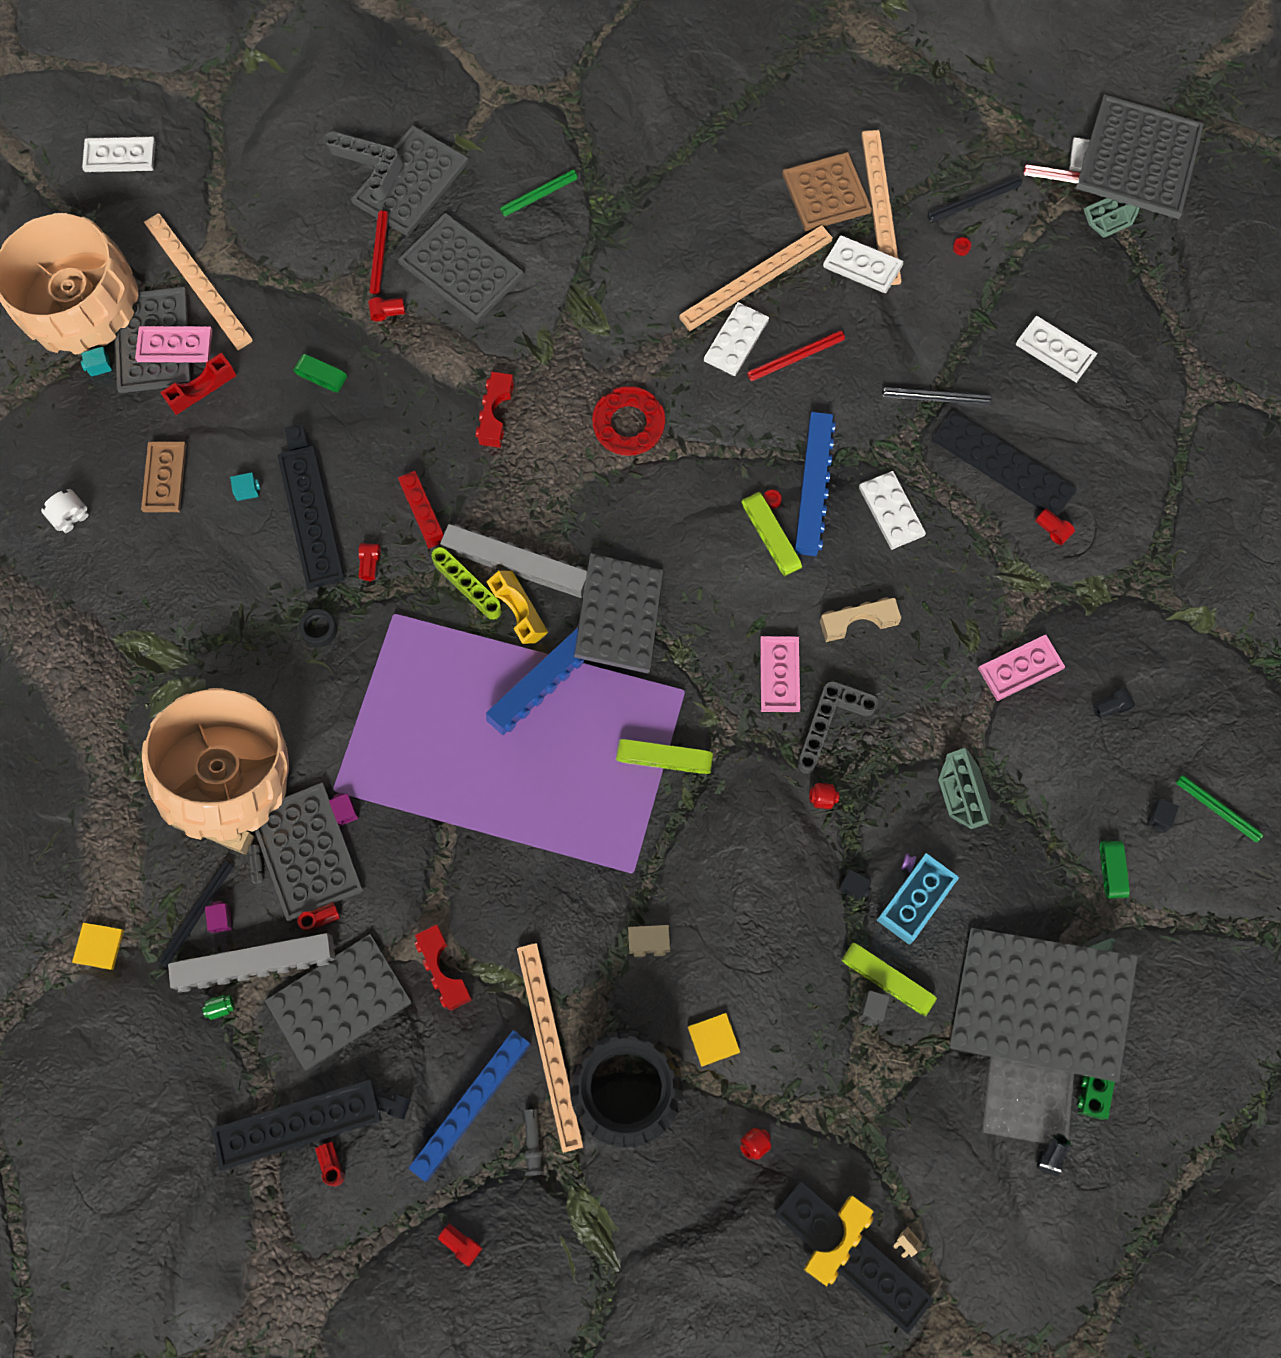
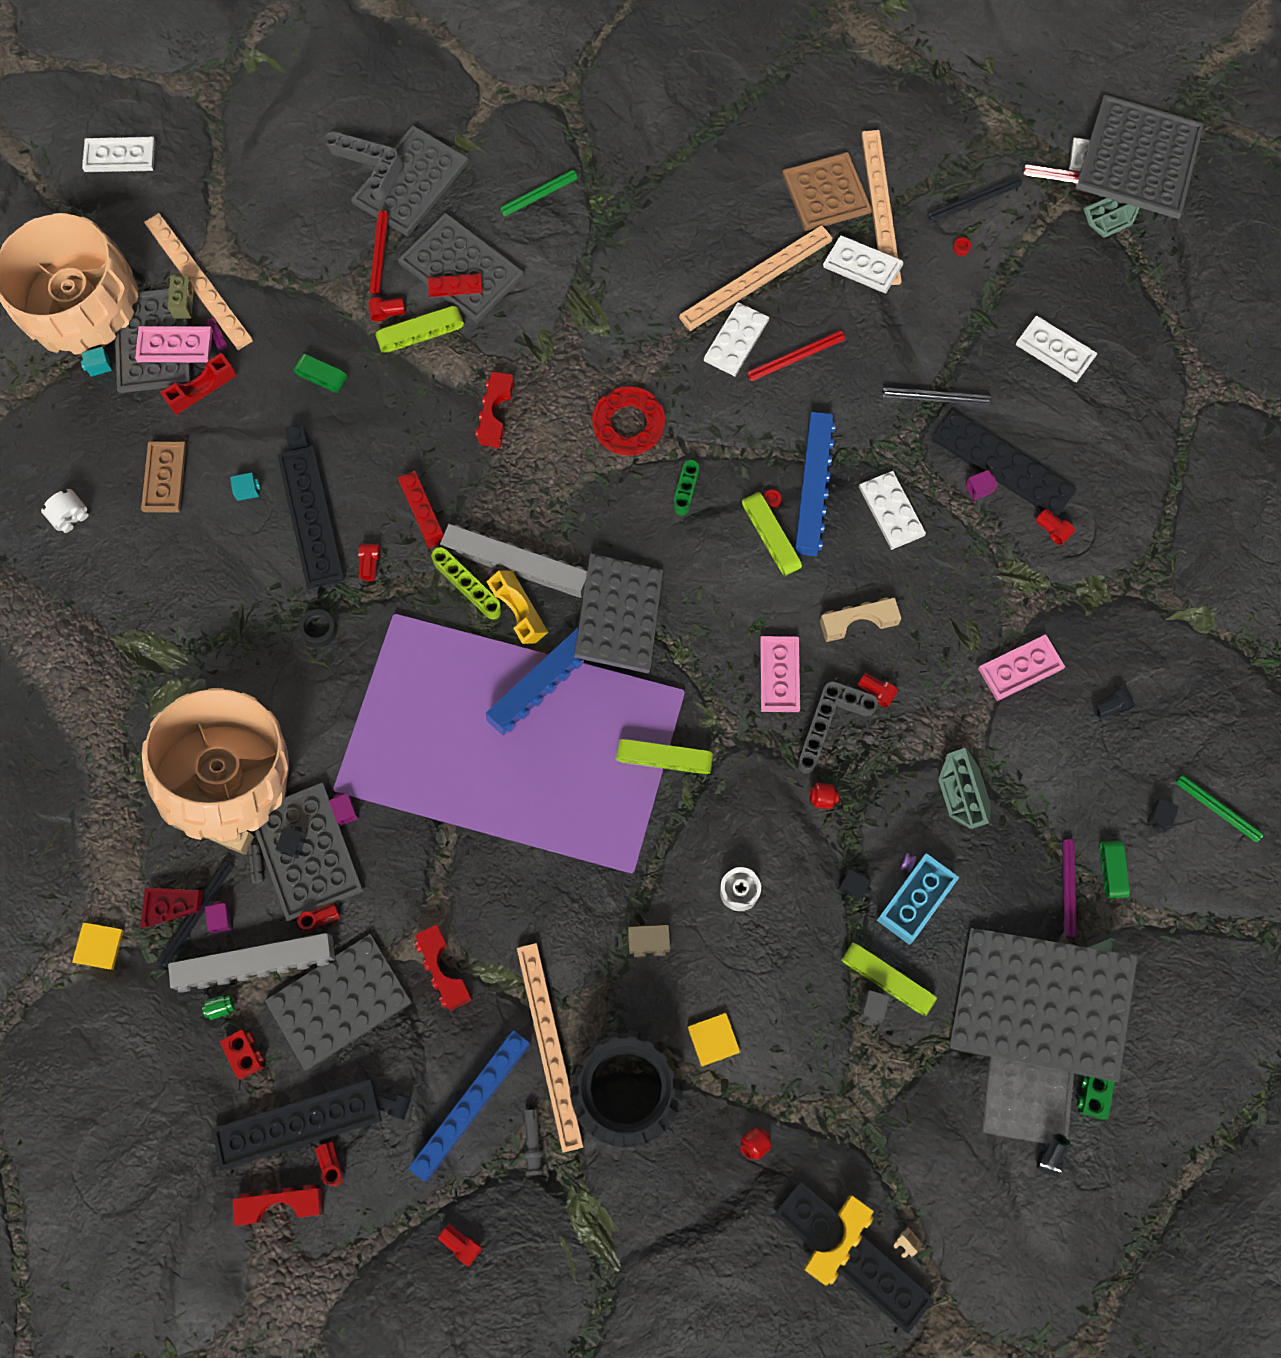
none -> dark red wing [140,888,203,928]
none -> olive brick [168,275,194,319]
none -> magenta axle [206,318,227,350]
none -> red brick [220,1029,264,1080]
none -> red arch [233,1184,323,1226]
none -> black brick [275,826,306,859]
none -> lime beam [375,306,464,353]
none -> red plate [428,274,483,297]
none -> green beam [674,460,699,516]
none -> white brick [720,867,761,911]
none -> red piece [857,673,898,708]
none -> magenta brick [965,470,997,501]
none -> magenta axle [1063,839,1077,938]

